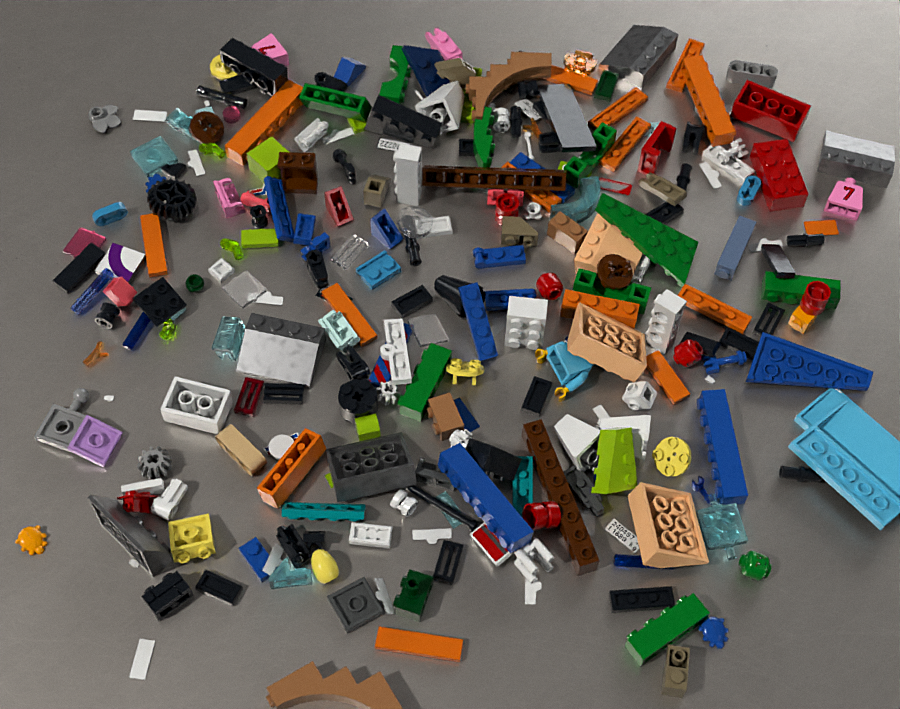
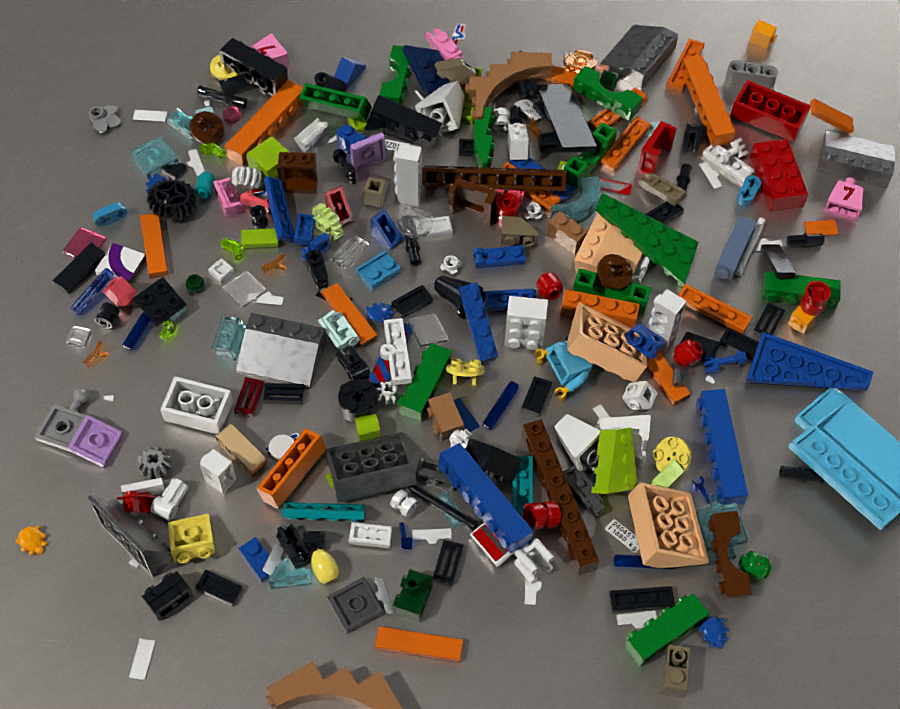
none -> clear tile [66,326,92,348]
none -> teal brick [194,172,215,199]
none -> white brick [199,449,237,494]
none -> white gear [231,166,262,189]
none -> clear orange bar [261,254,286,273]
none -> yellowish green gear [312,203,343,241]
none -> blue brick [336,124,368,155]
none -> lavender tile [350,133,386,172]
none -> blue piece [366,302,394,323]
none -> clear blue hand [399,522,413,550]
none -> white plate [440,255,462,274]
none -> reddish brown panel [448,178,497,226]
none -> sticker [451,23,466,45]
none -> clear blue axle [482,381,519,430]
none -> white brick [508,123,528,160]
none -> green arch [573,65,643,121]
none -> white sticker [616,610,657,629]
none -> blue piece [626,324,665,359]
none -> lime sticker [649,459,684,488]
none -> flat silver arm [672,366,689,388]
none -> reddish brown arch [707,511,752,600]
none -> white bar [735,218,766,276]
none -> light orange brick [749,20,777,49]
none -> orange tile [810,98,854,134]

